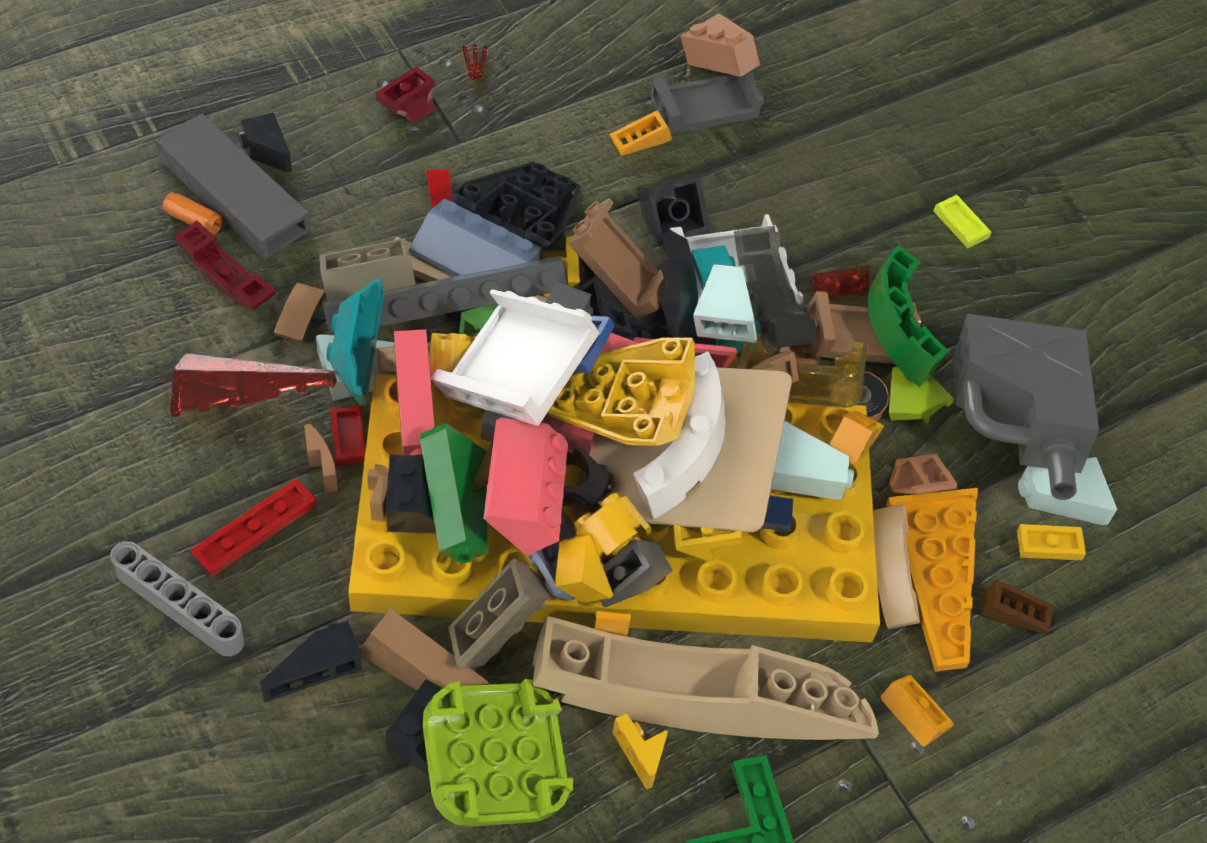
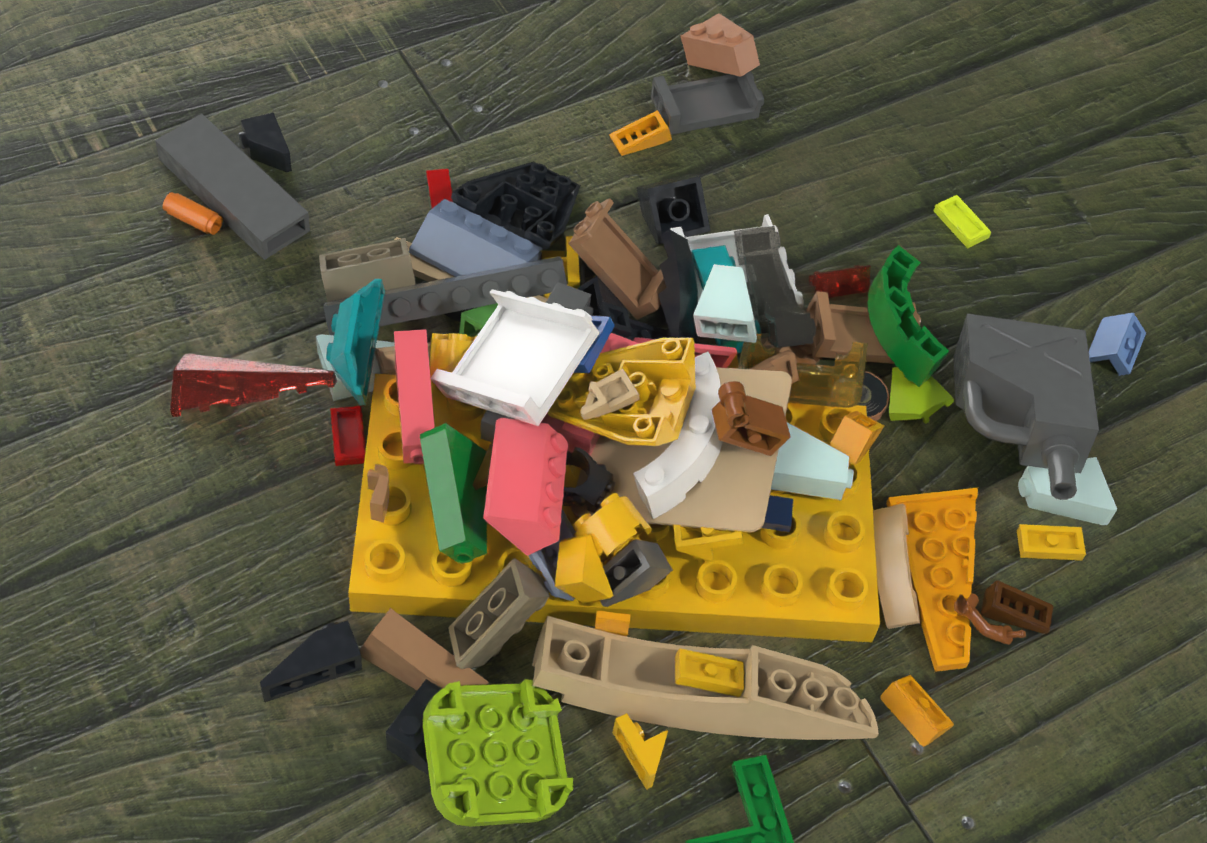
light grey beam [110,541,245,656] -> none
dark red slope [174,221,276,310] -> none
red plate [190,478,317,578] -> none
medium nougat slope [274,283,326,344] -> none
medium nougat slope [304,424,338,493] -> none
dark red slope [375,66,435,123] -> none
black slope [386,455,436,533] -> none
clear red piece [462,45,487,81] -> none
nougat slope [889,454,957,494] -> none
none -> tan slope [580,369,640,420]
none -> yellow plate [675,648,744,697]
none -> dark orange hinge [711,381,791,456]
none -> dark orange piece [954,594,1026,644]
none -> medium blue panel [1089,313,1146,375]

